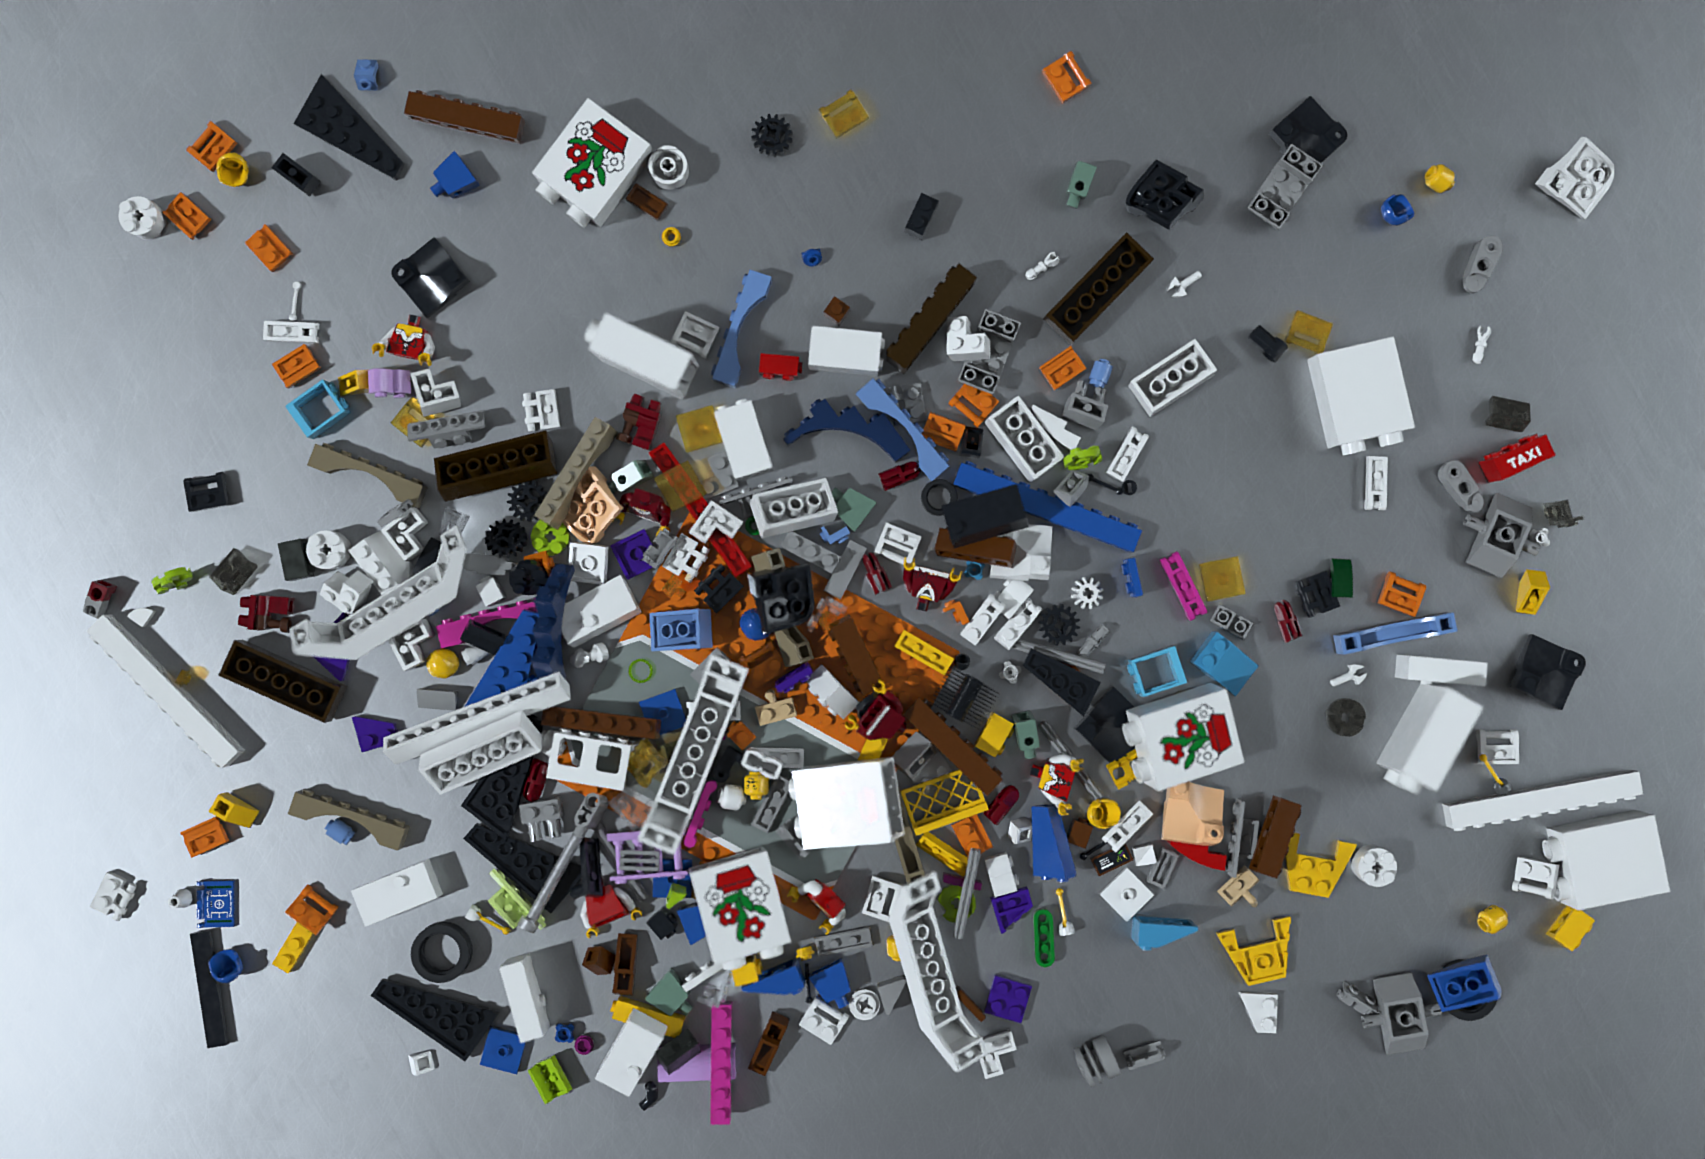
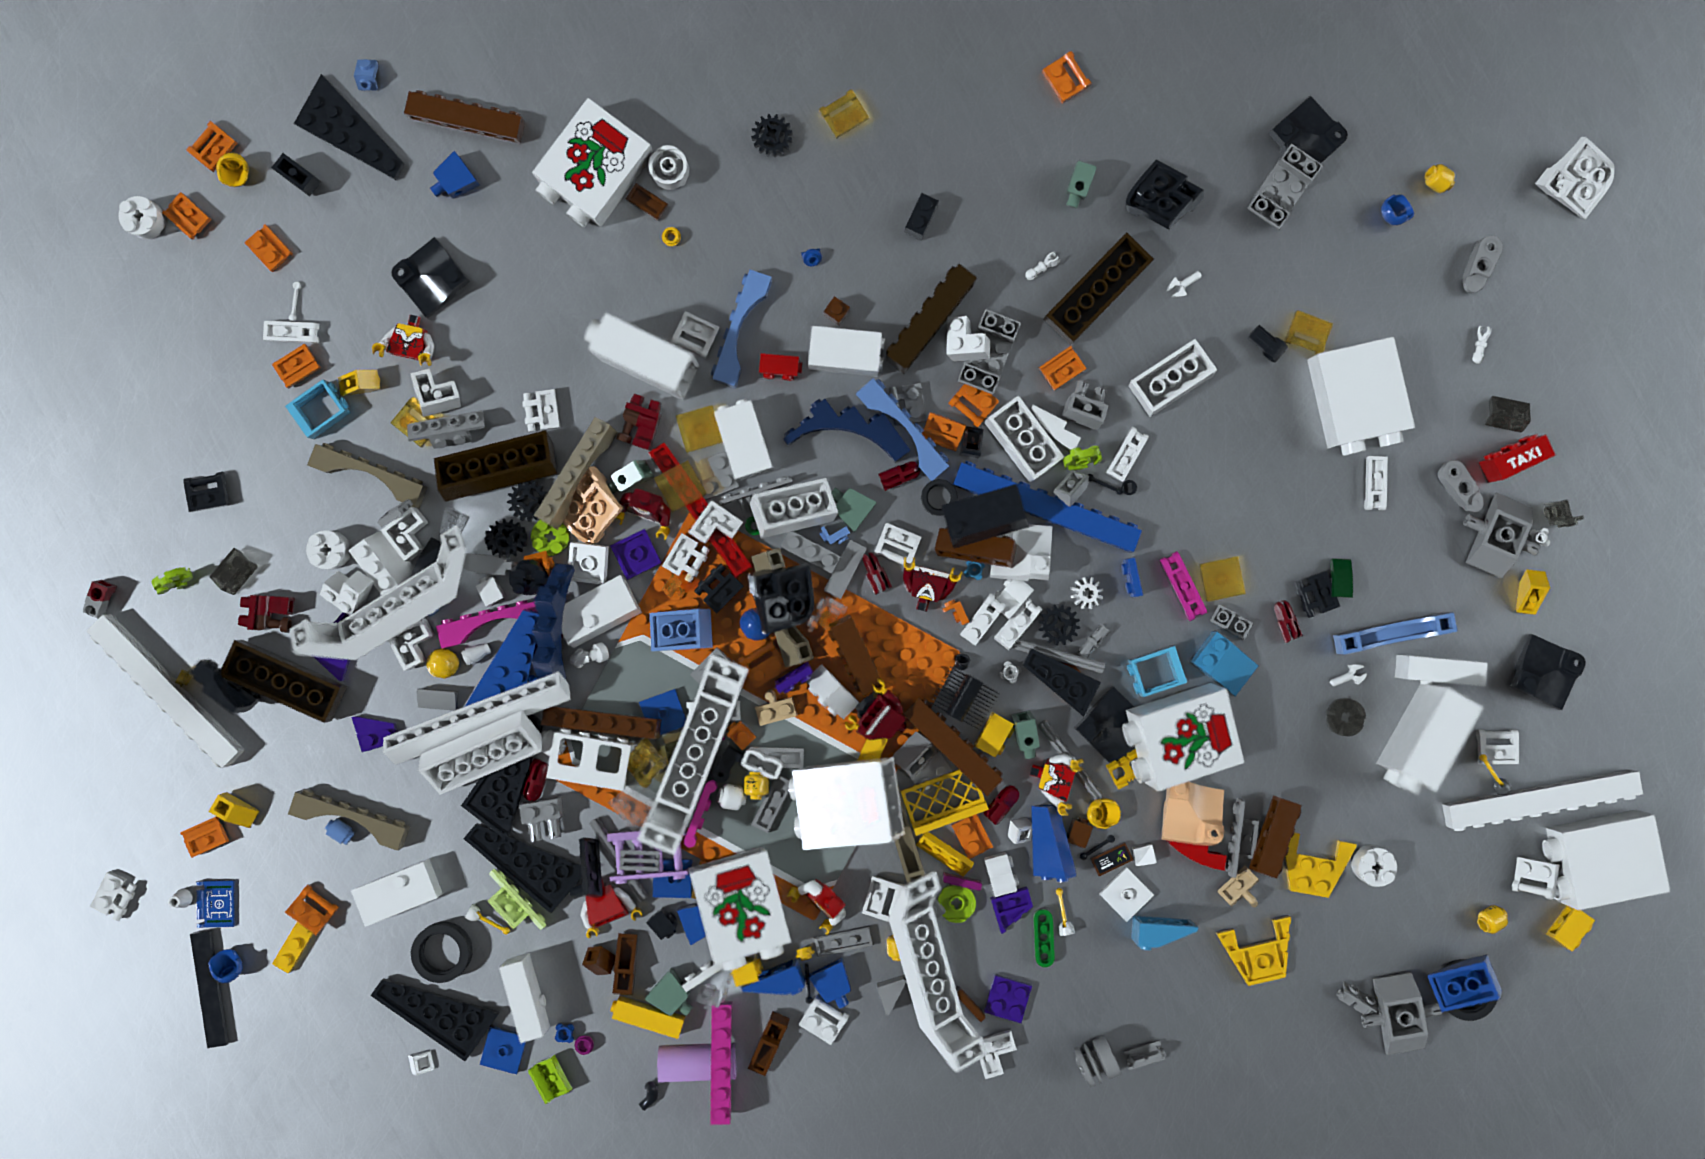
white tile [127,608,156,627] -> none
pearl dark grey brick [277,539,315,581] -> none
lavender brick [368,368,411,399] -> none
black panel [460,619,505,655] -> none
piece [518,793,609,933] -> none
white brick [595,1008,668,1097] -> none
clear neon green piece [628,659,653,683] -> none
light grey hinge [642,528,678,569] -> none
pearl dark grey brick [656,1029,701,1075] -> none
lime slope [666,883,687,909] -> none
light grey hinge [775,818,812,860] -> none
white gear [849,988,880,1020] -> none
yellow plate [894,630,954,675] -> none
light grey axle [953,848,981,939] -> none
medium blue brick [1089,359,1113,389] -> none
white plate [1102,801,1153,853] -> none
light grey tile [1146,846,1180,890] -> none
white wing [1239,992,1278,1033] -> none
orange plate [1377,571,1426,617] -> none
none -> black slope [190,659,261,714]

